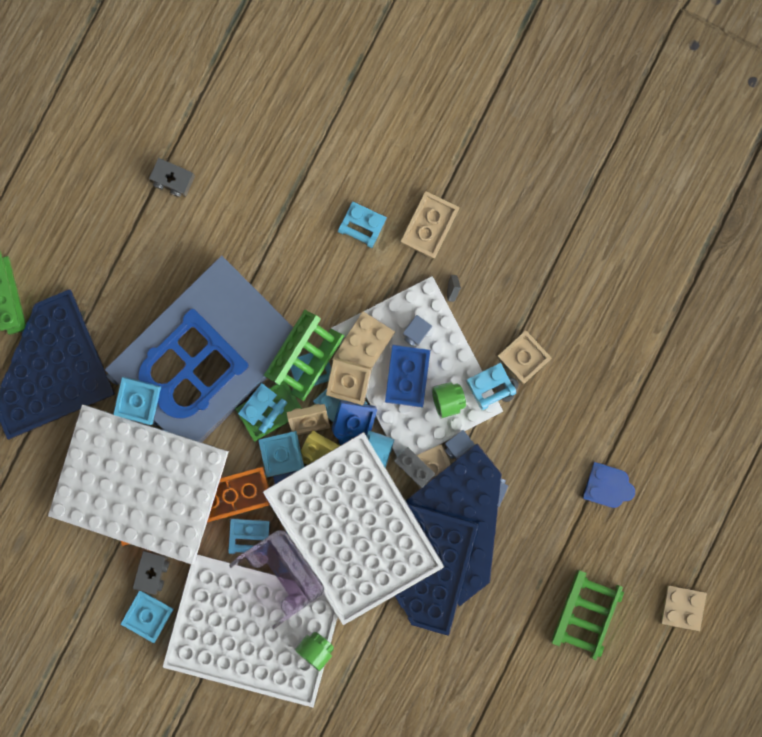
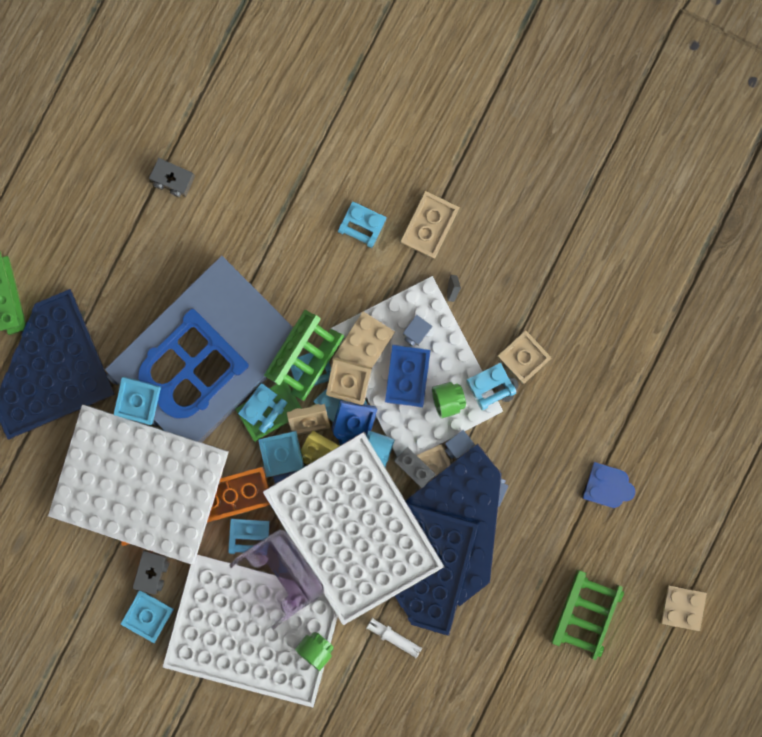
none -> white pin [366,618,422,658]

